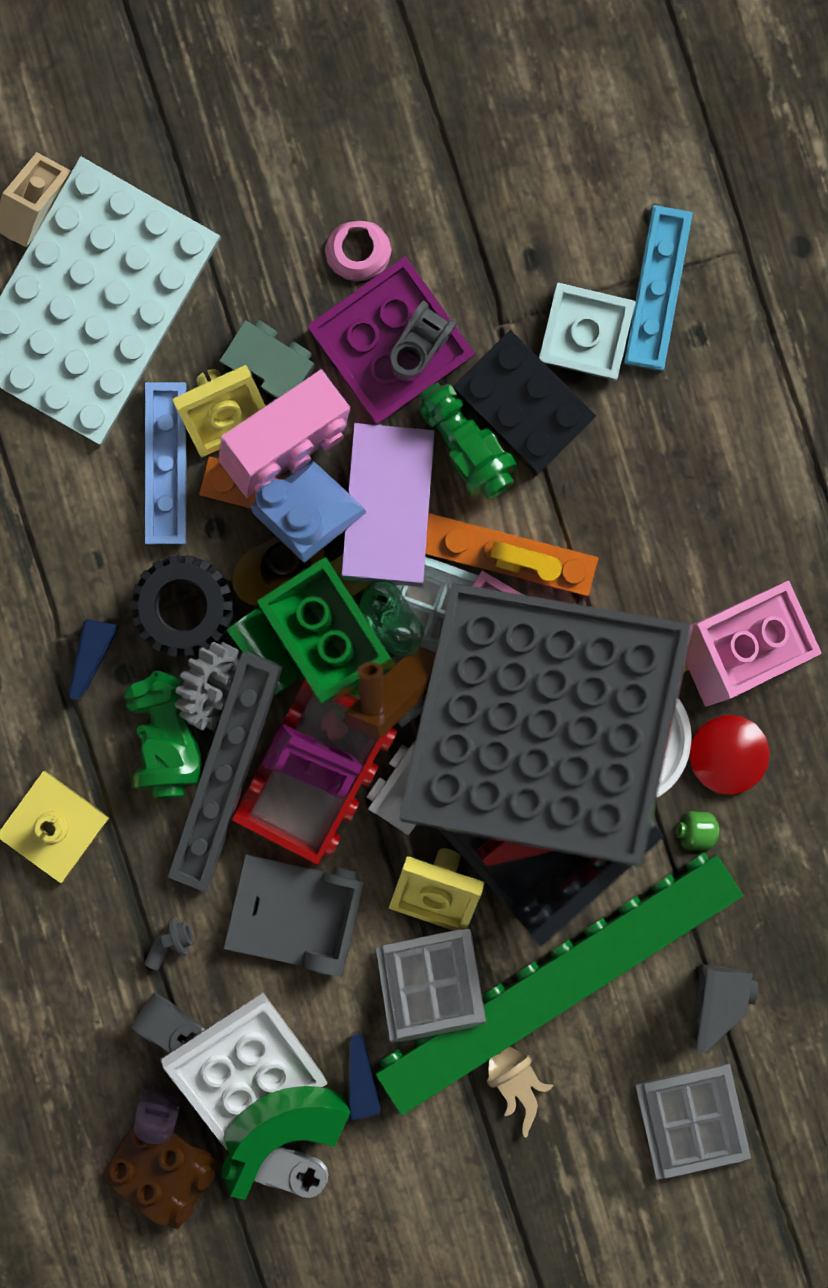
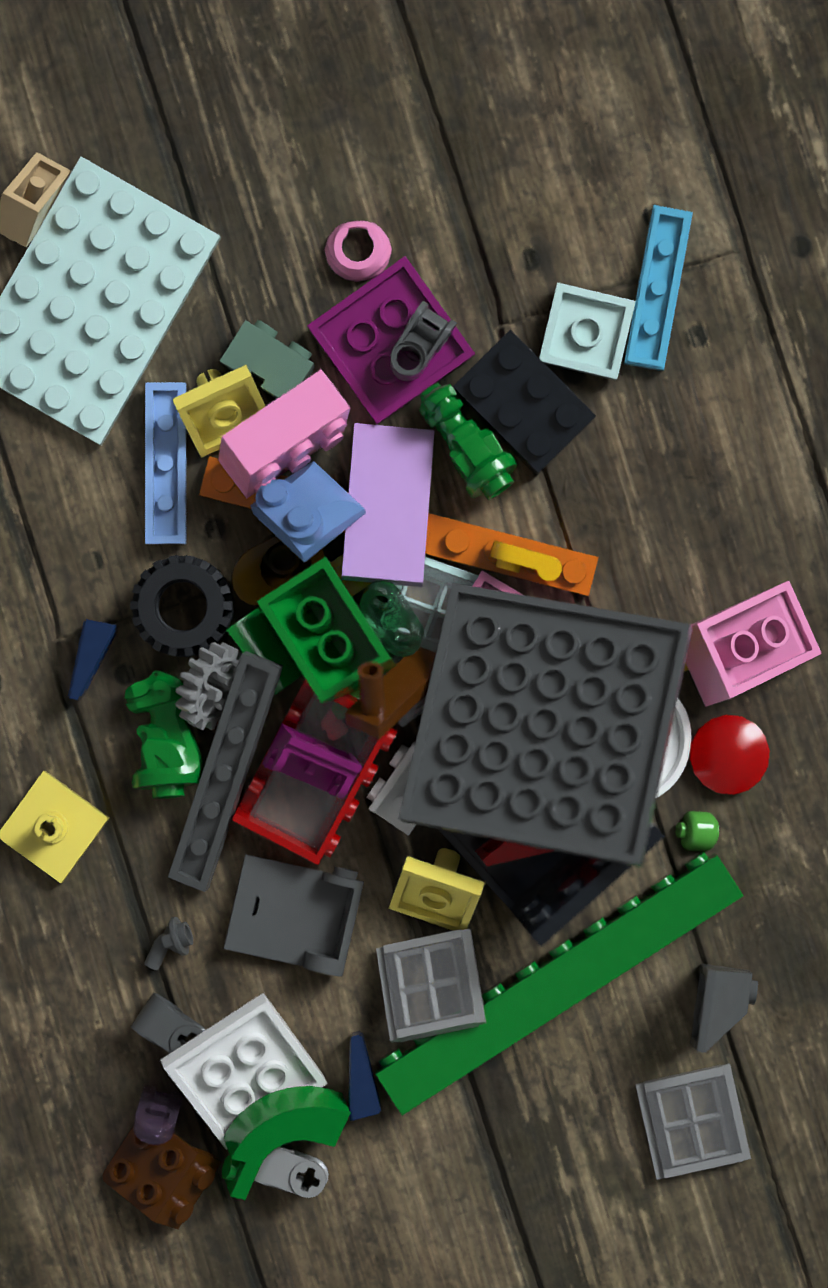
tan piece [487,1047,554,1138] -> none

